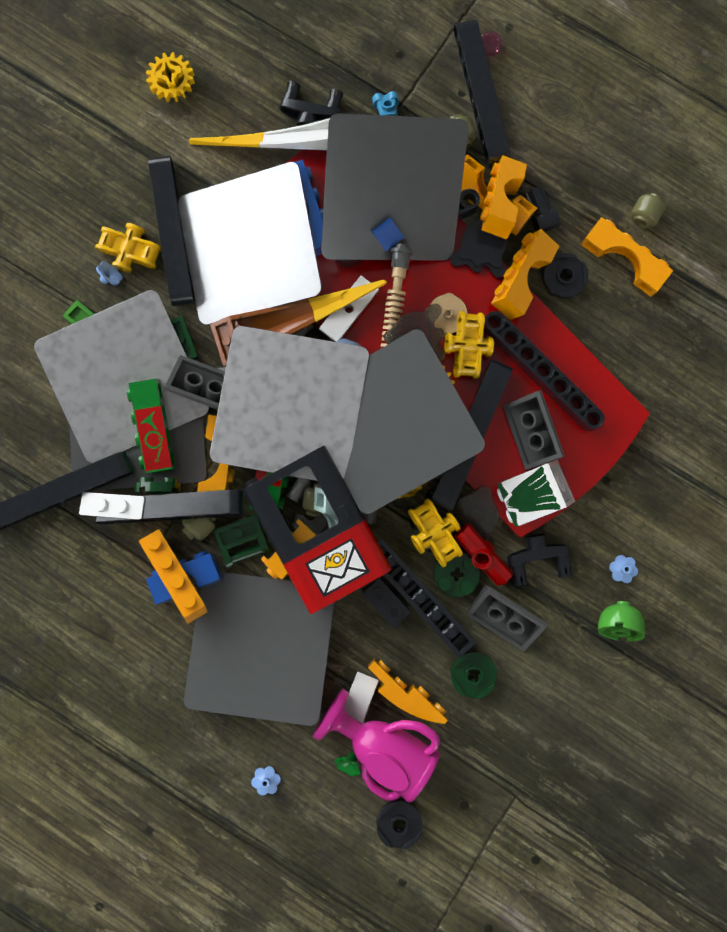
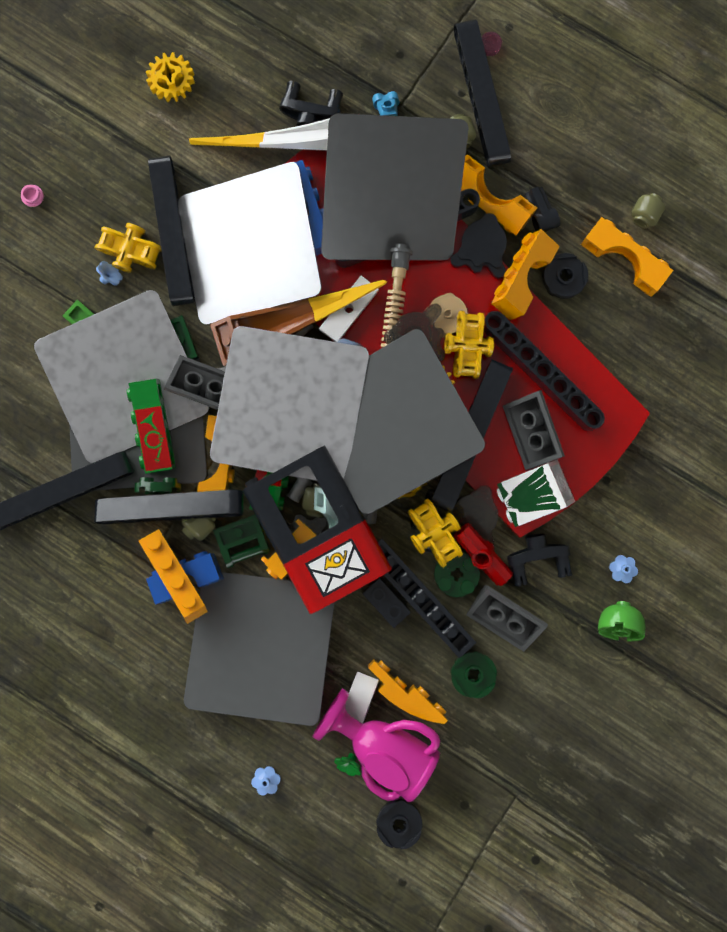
white piece [79,492,145,519] -> none
blue tile [372,218,404,252] -> none
light orange arch [480,155,527,239] -> none
none -> bright pink plate [21,185,44,207]

